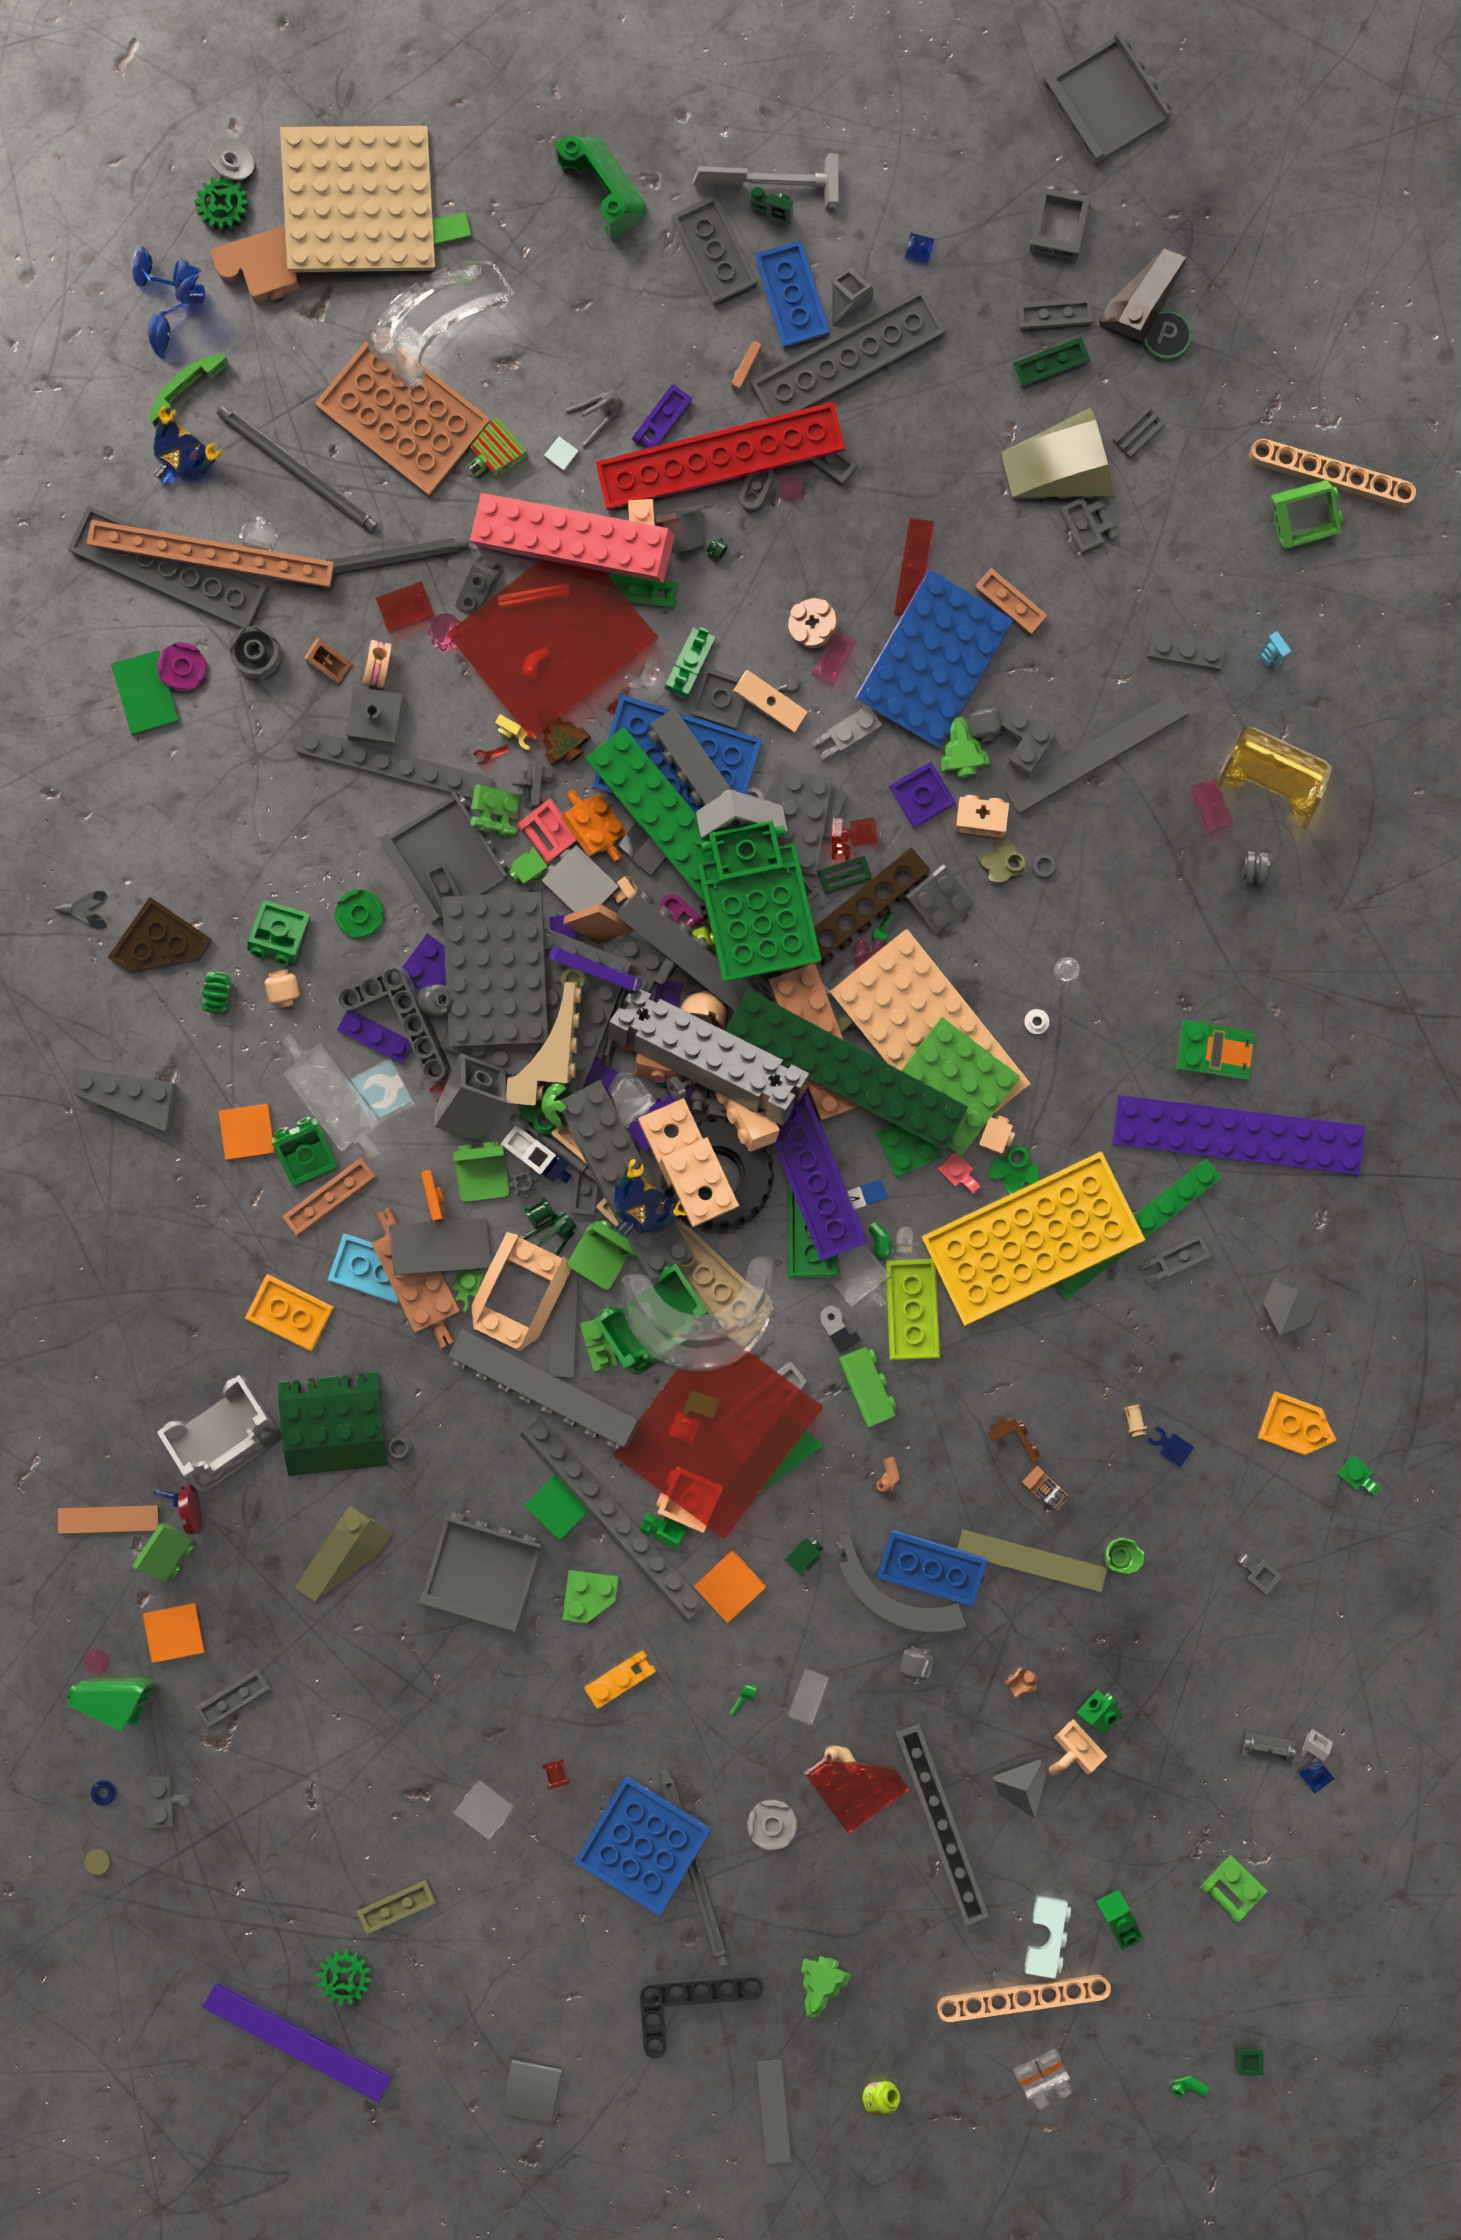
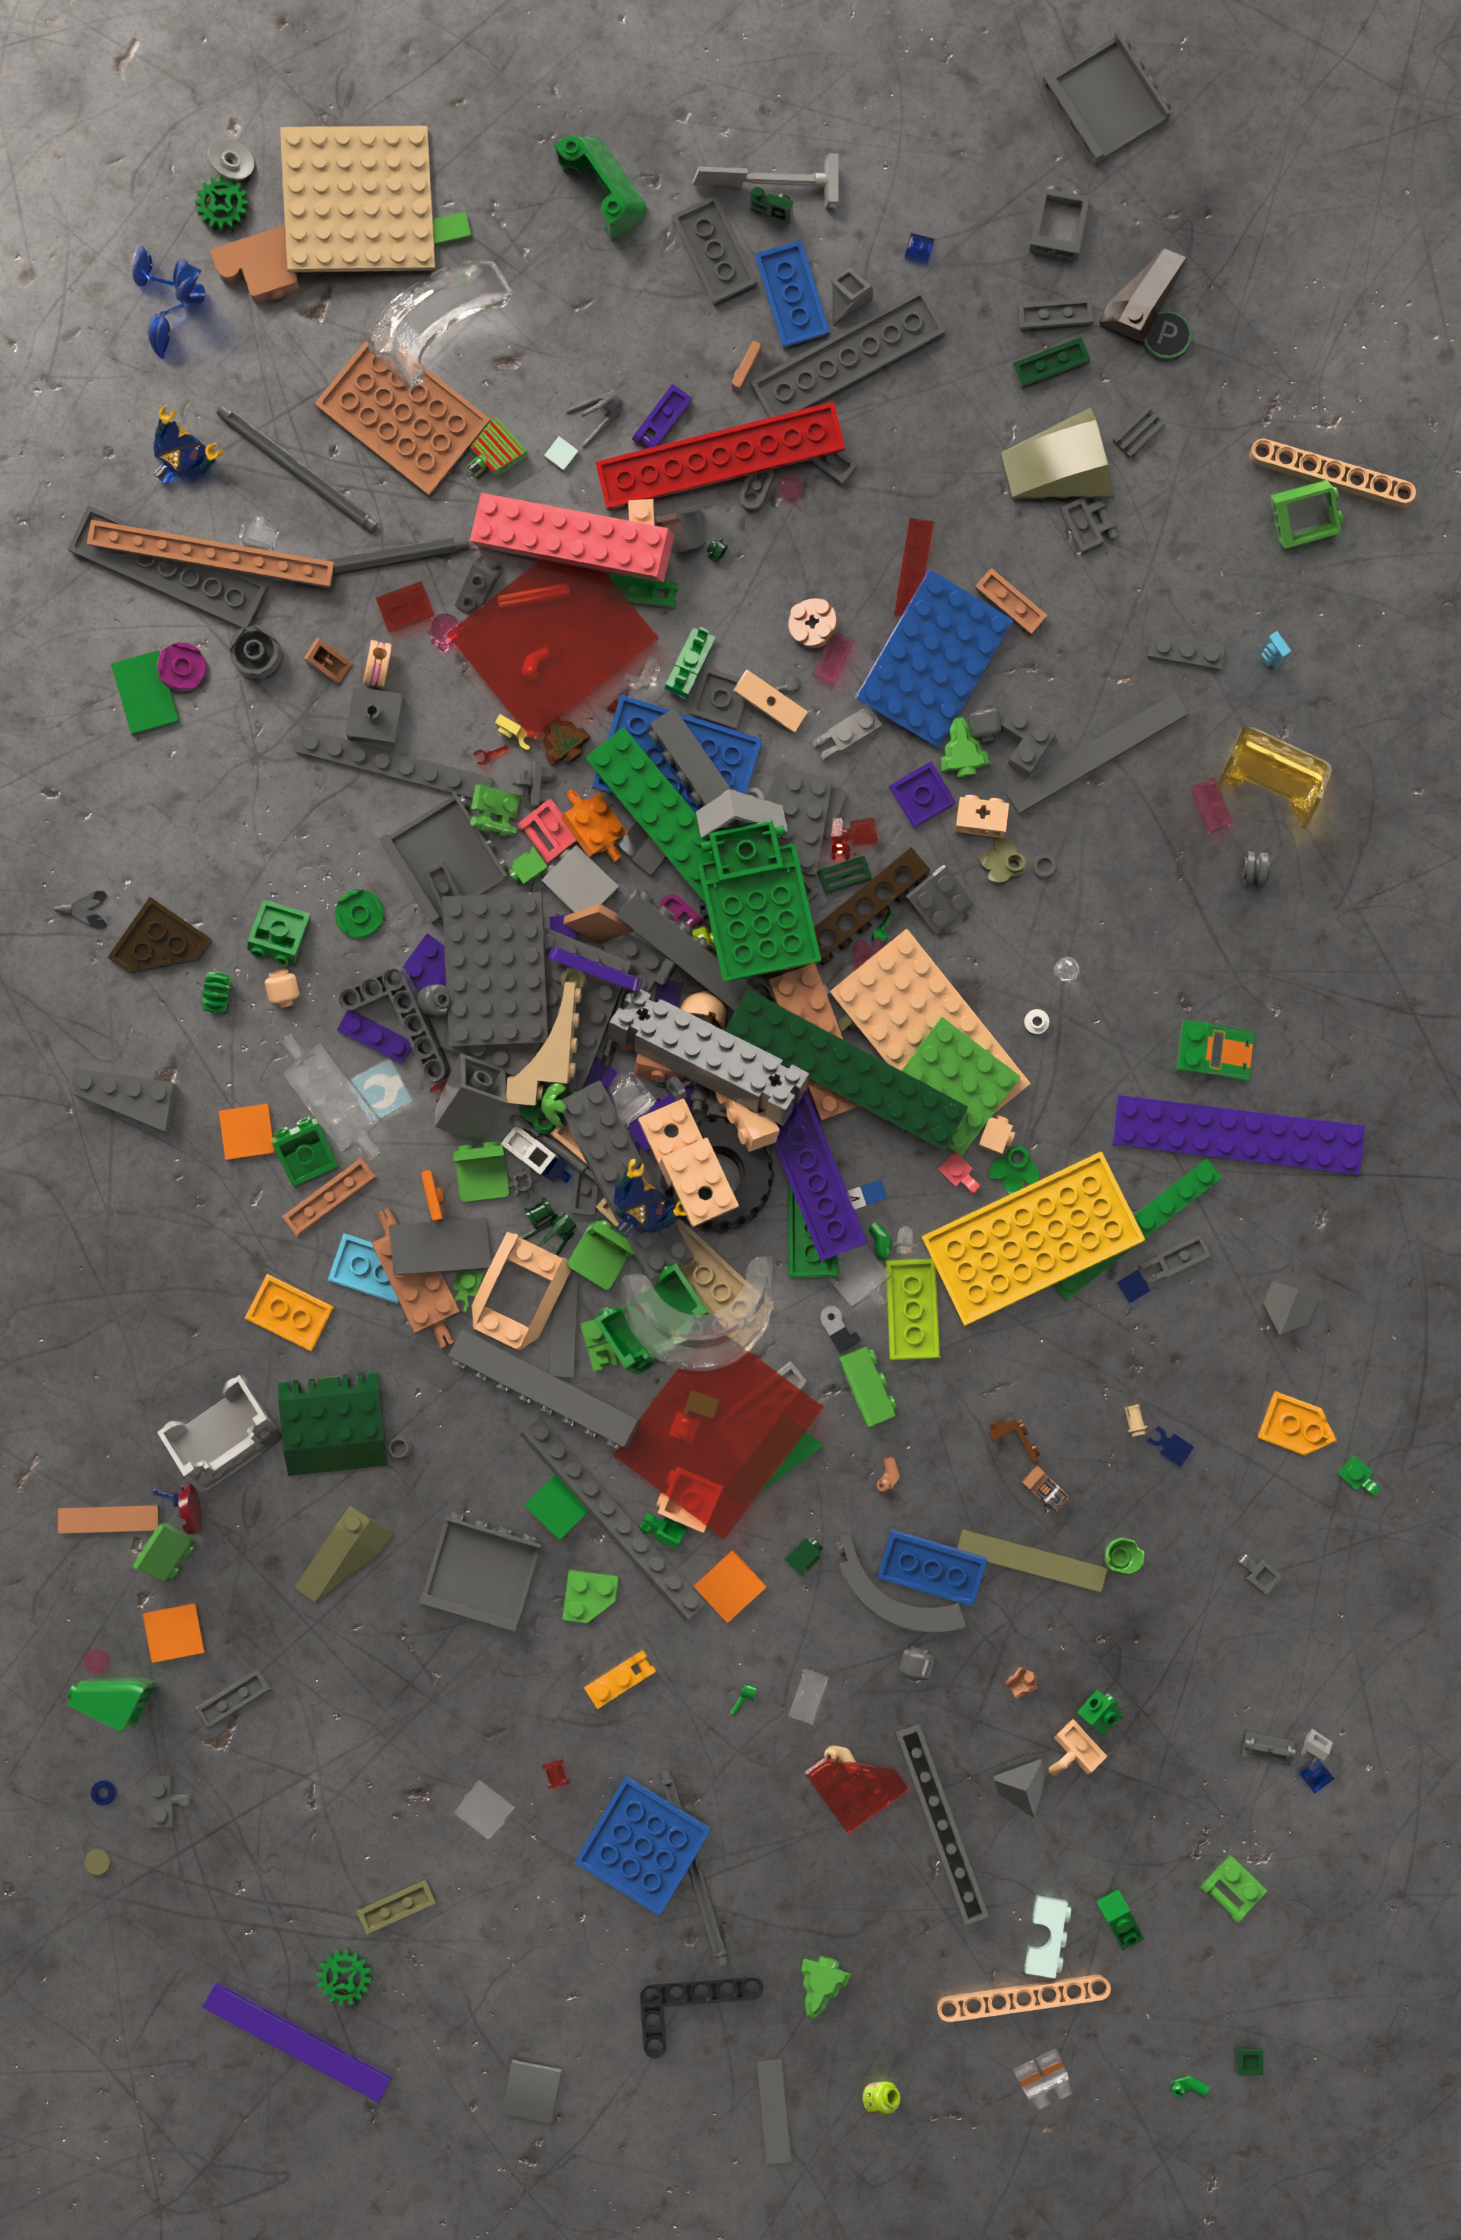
bright green slope [149,353,229,427] -> none
light nougat tile [613,876,641,903] -> none
light grey tile [747,1800,797,1851] -> none
green plate [876,1124,941,1178] -> none
none -> clear blue plate [1116,1270,1151,1304]

